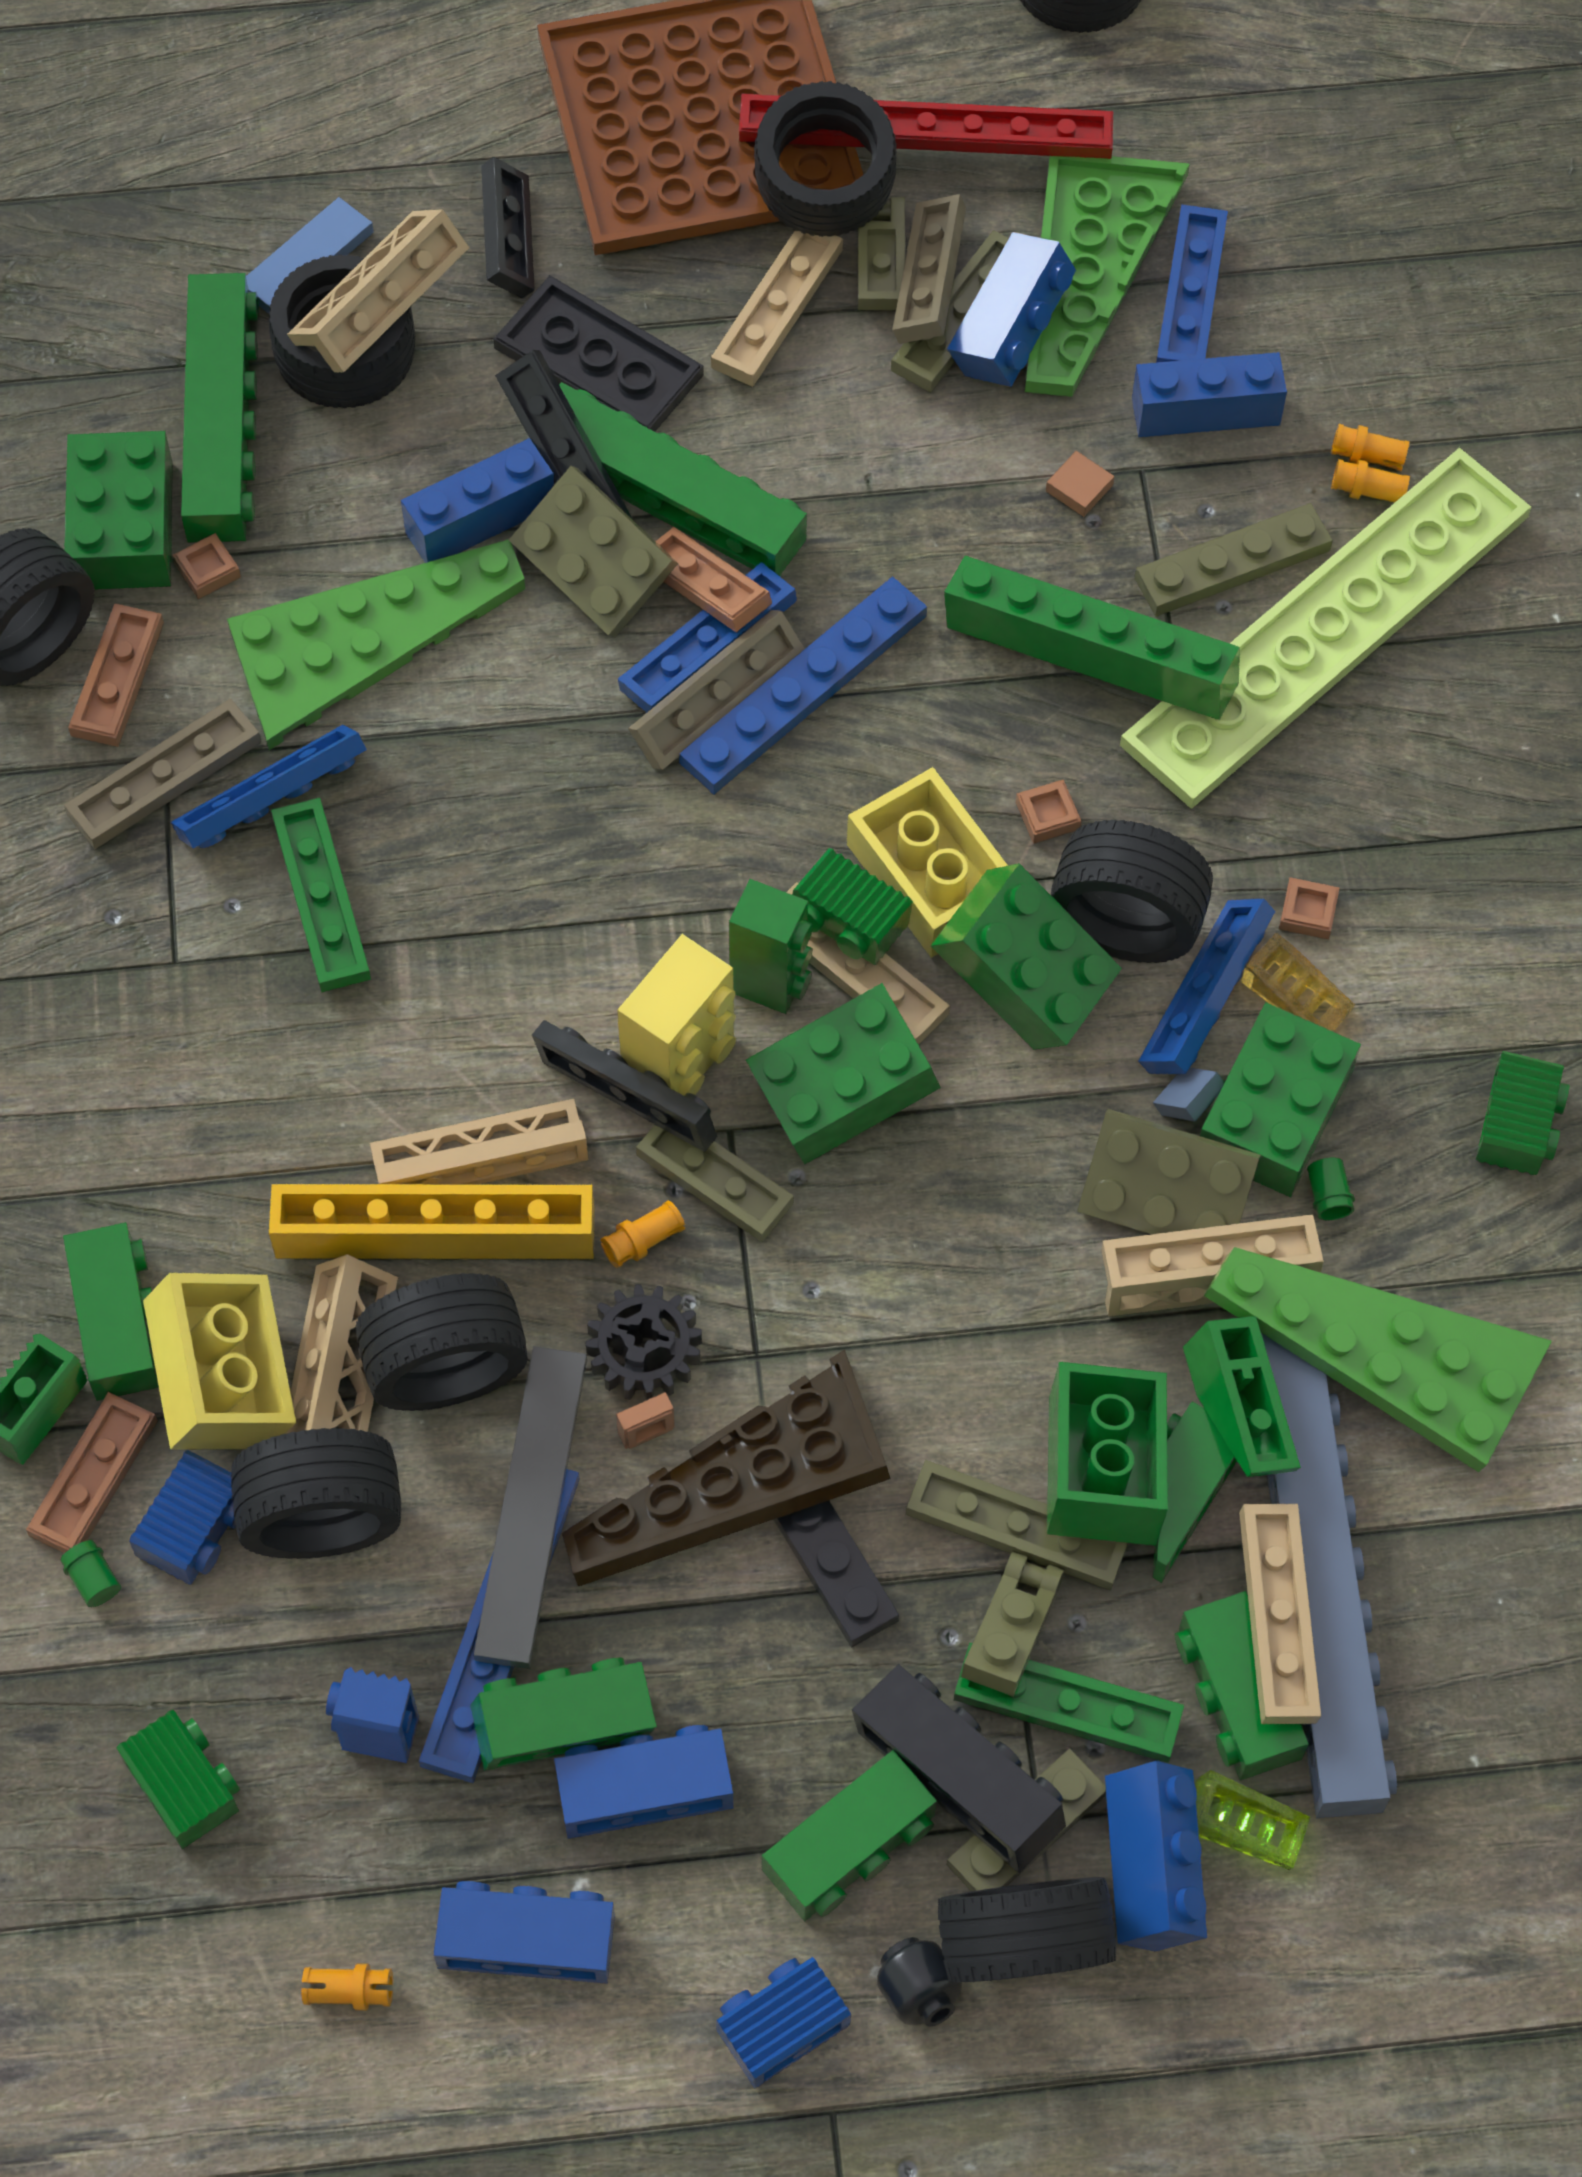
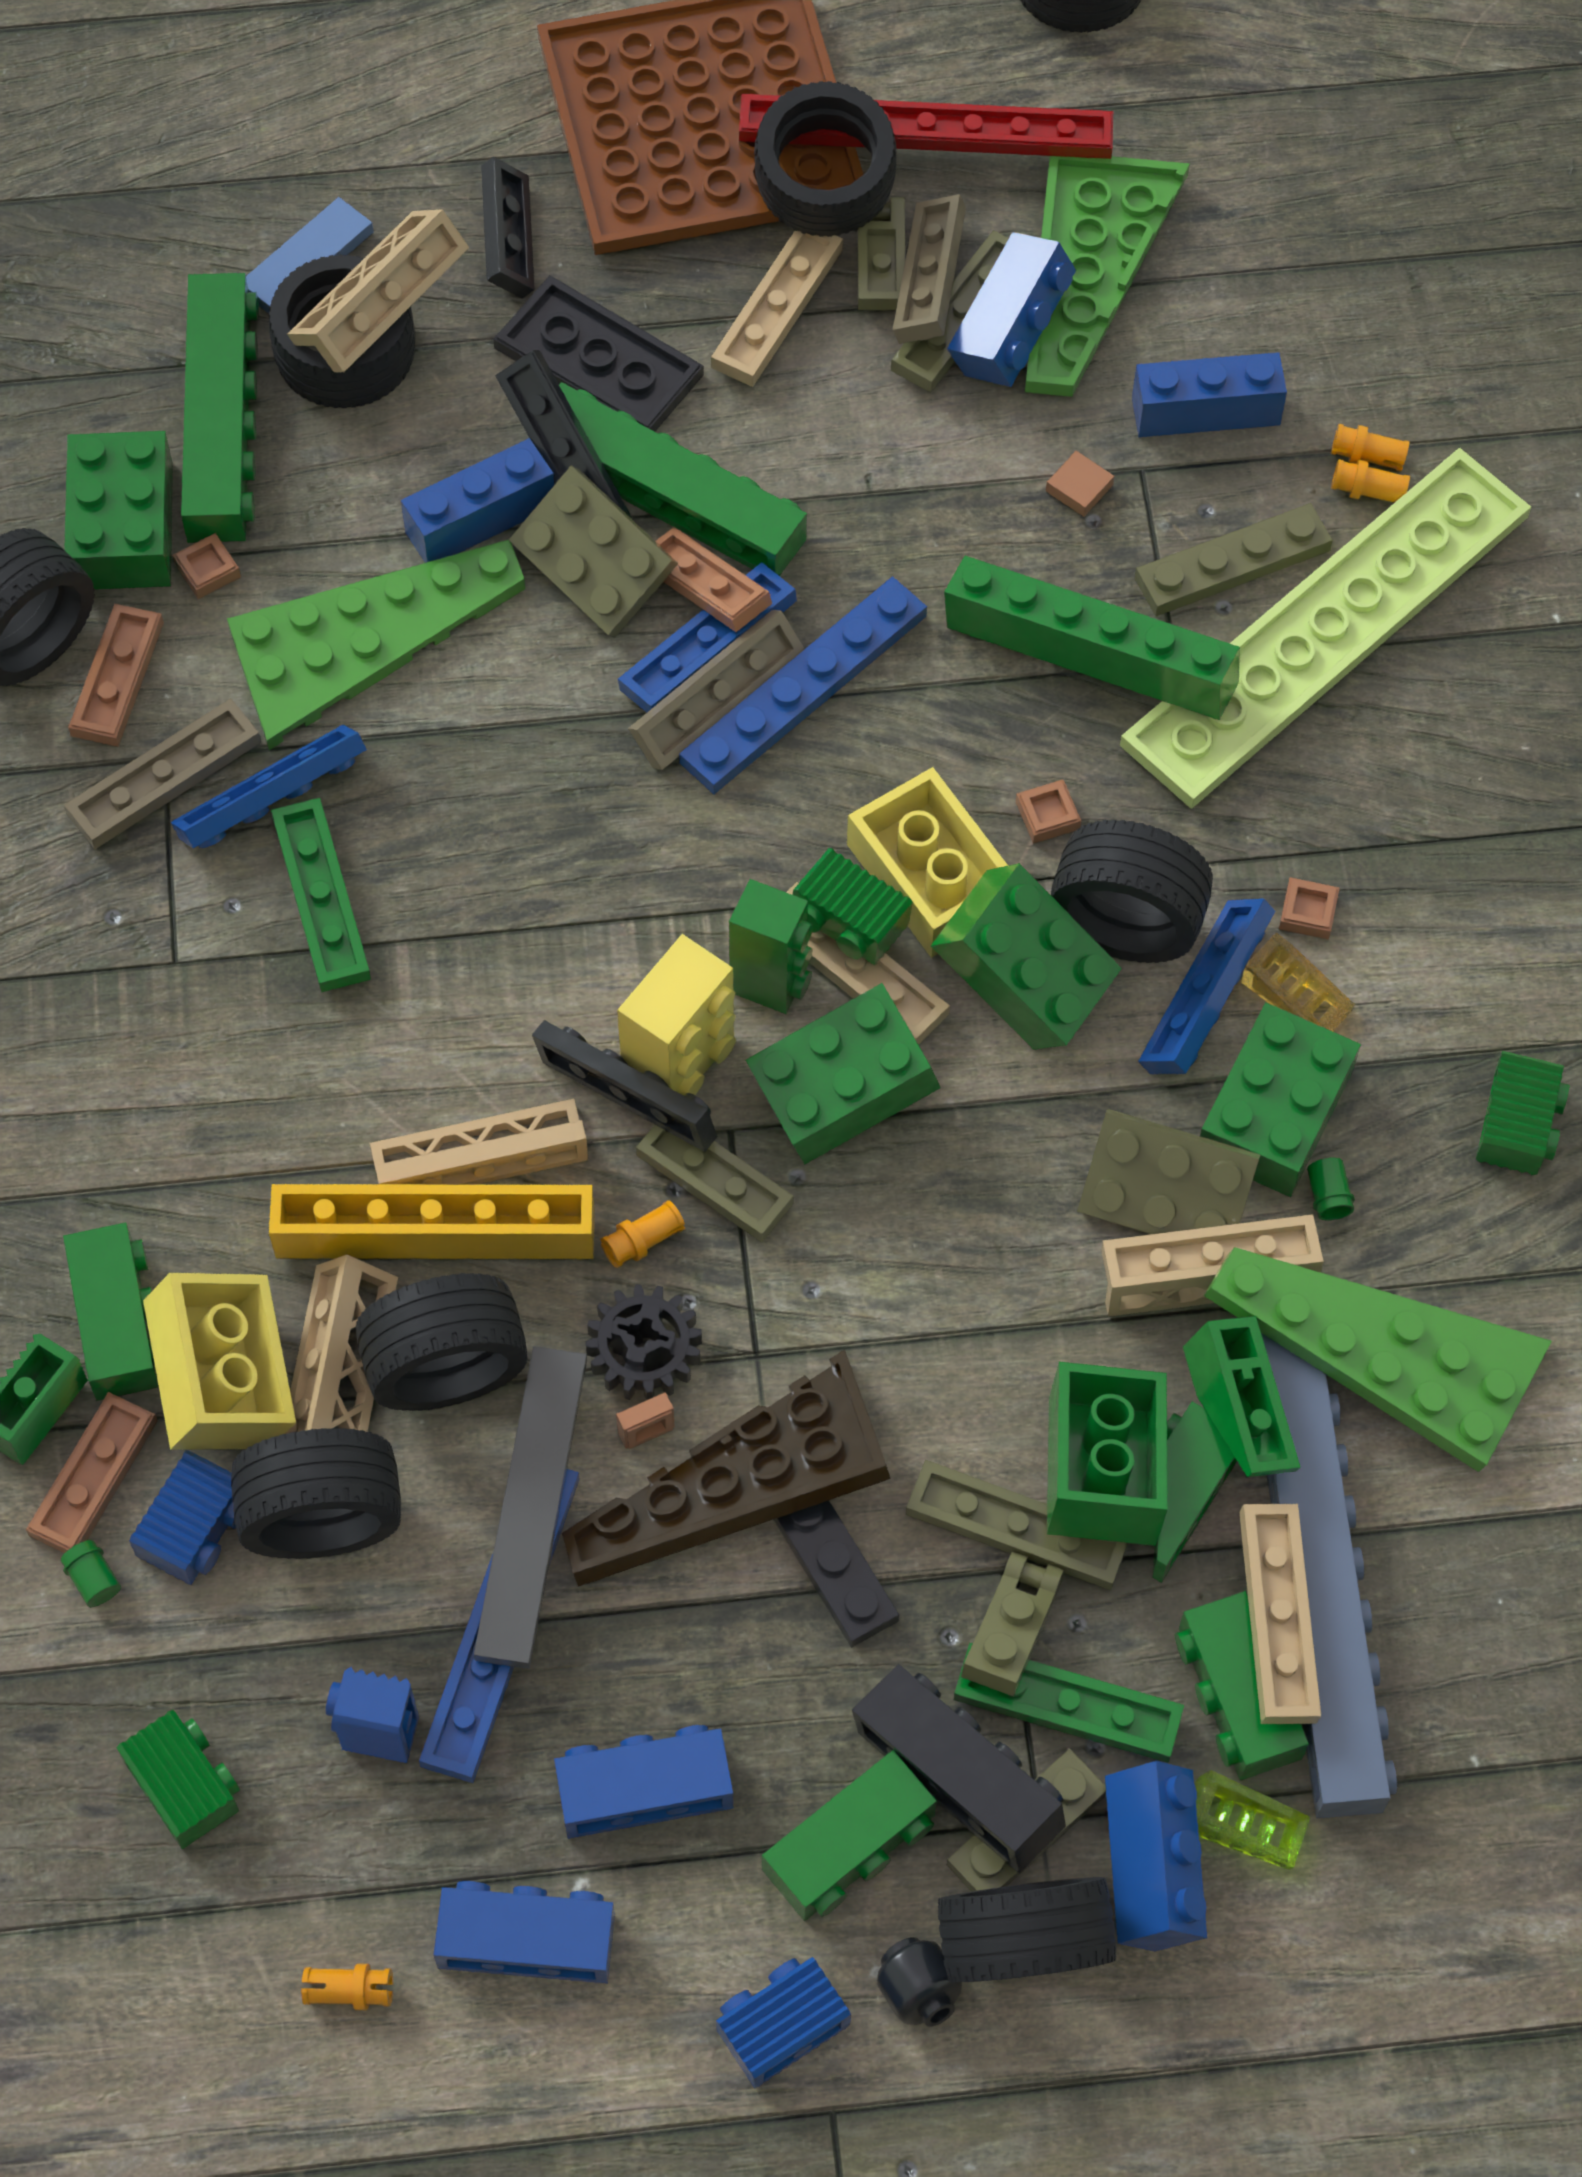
green brick [470,1657,657,1771] -> none
sand blue tile [1153,1068,1224,1121] -> none
blue plate [1156,204,1228,363] -> none

